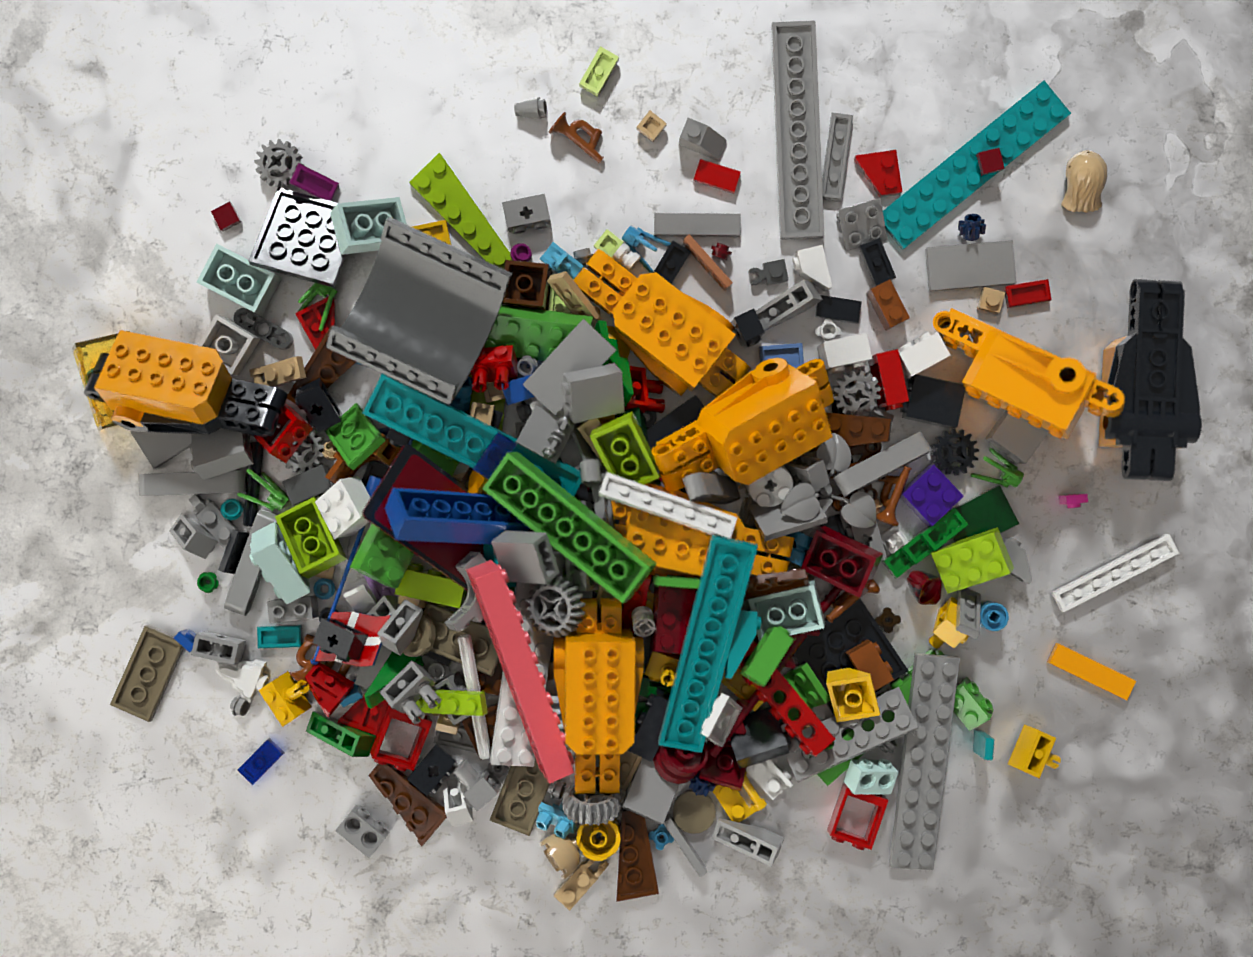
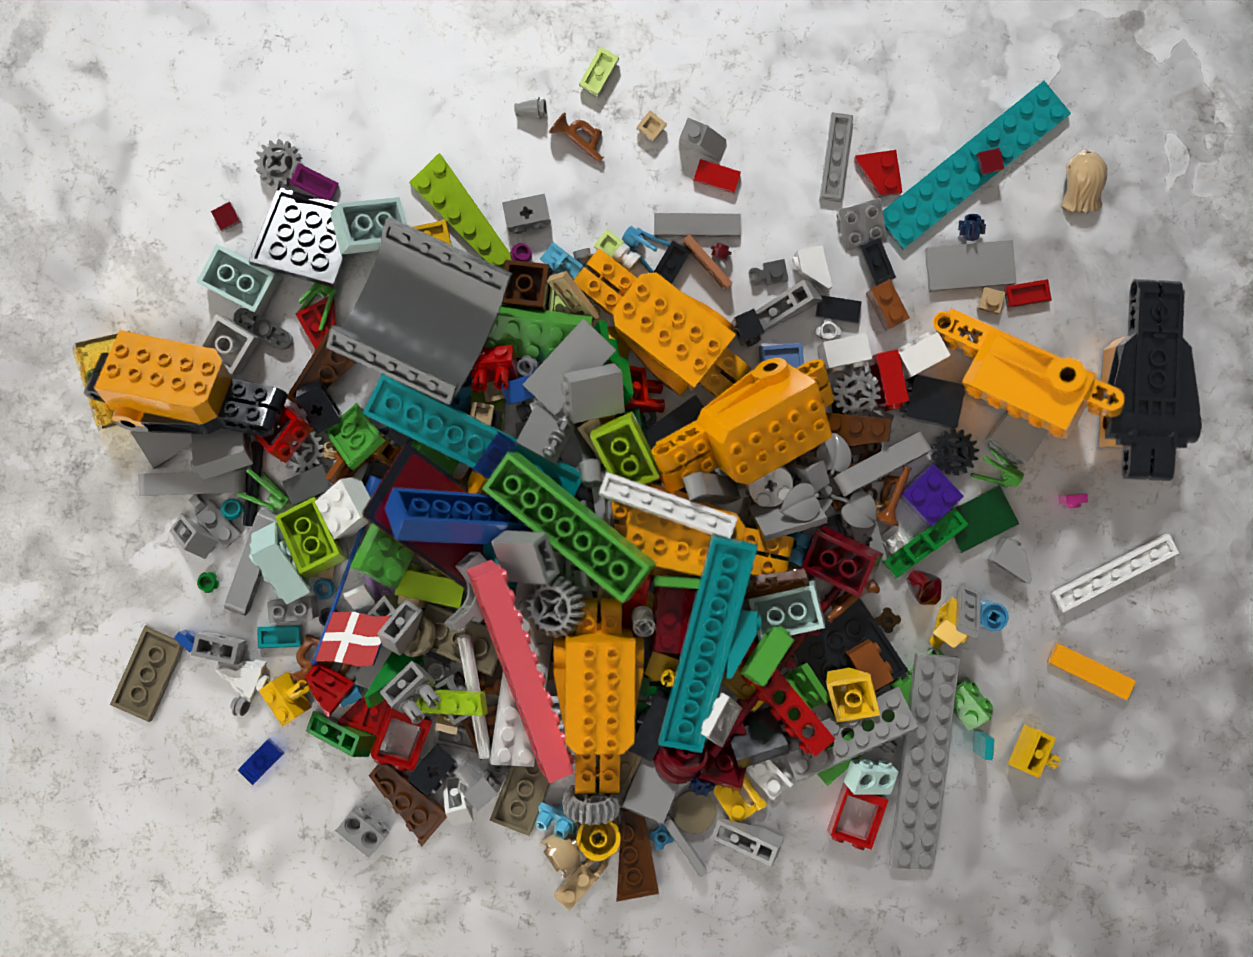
black tile [218,529,250,574] -> none
tan plate [249,356,306,387] -> none
black brick [313,618,368,662] -> none
light grey plate [548,779,566,799] -> none
light grey plate [771,21,824,239] -> none
lime brick [931,527,1014,594] -> none

